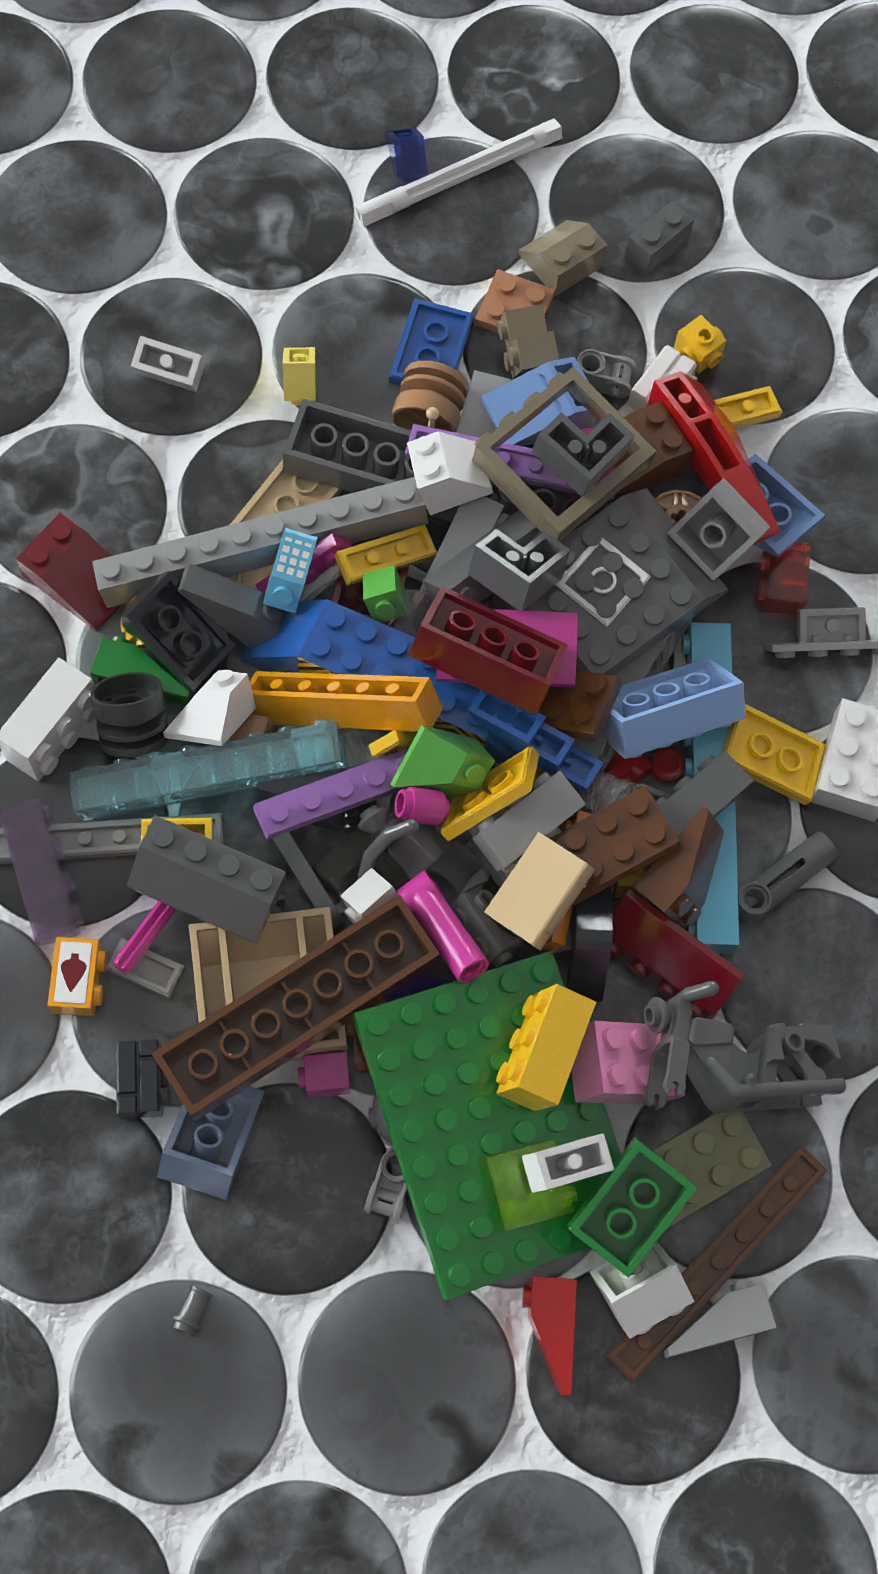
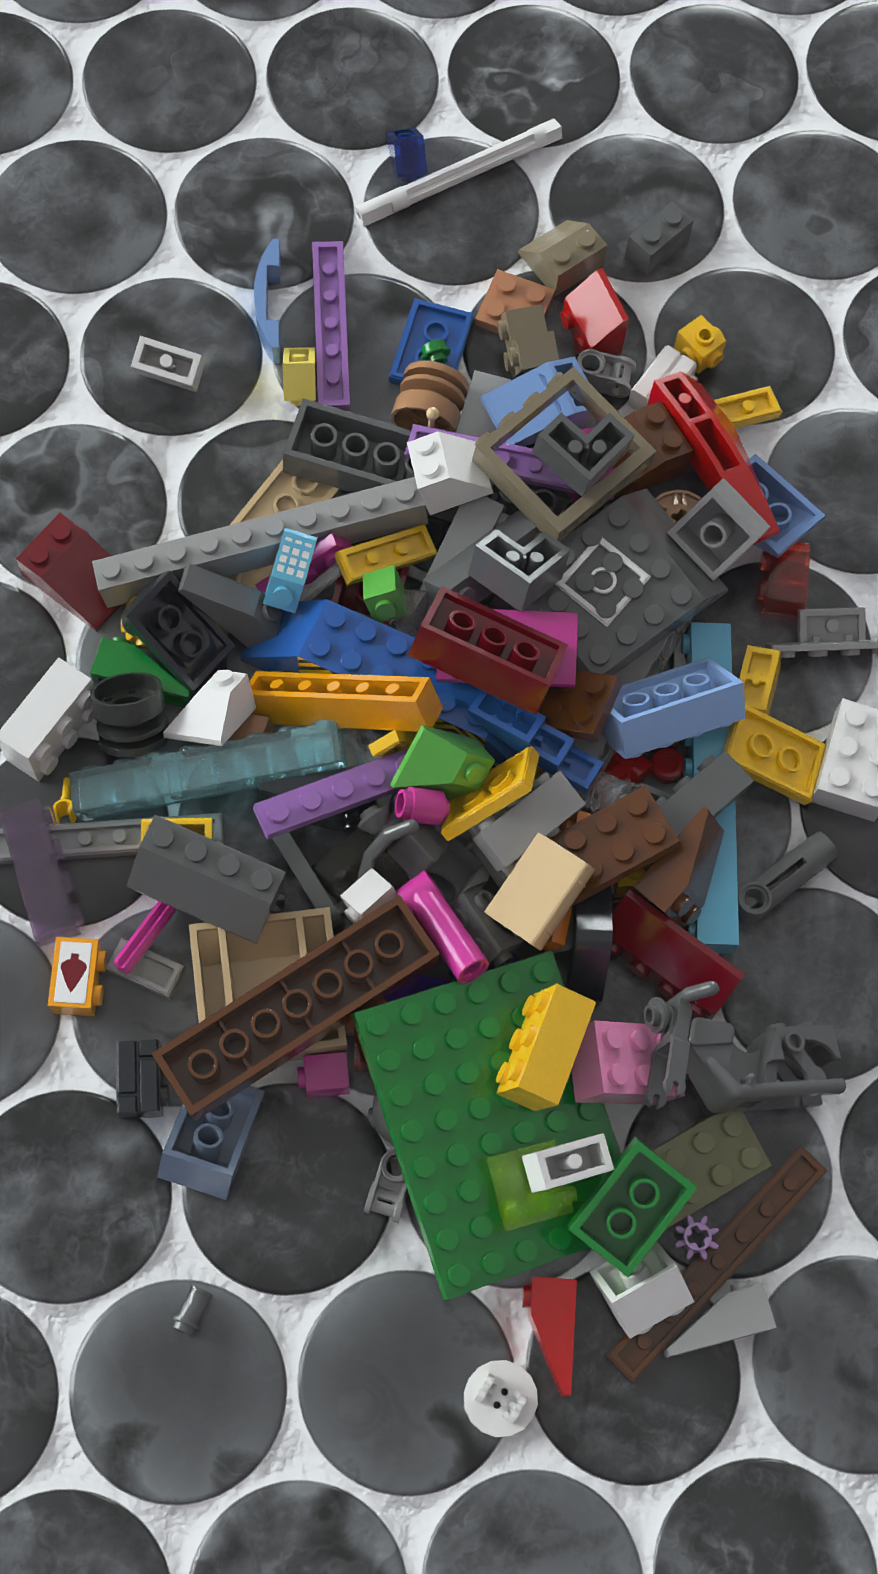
none -> yellow hand [53,777,77,824]
none -> medium blue slope [254,239,281,364]
none -> medium lavender plate [312,241,350,411]
none -> green plate [421,339,451,364]
none -> white plate [464,1360,538,1437]
none -> slope [560,268,629,355]
none -> lavender gear [674,1215,719,1261]
none -> yellow hinge [739,645,781,715]

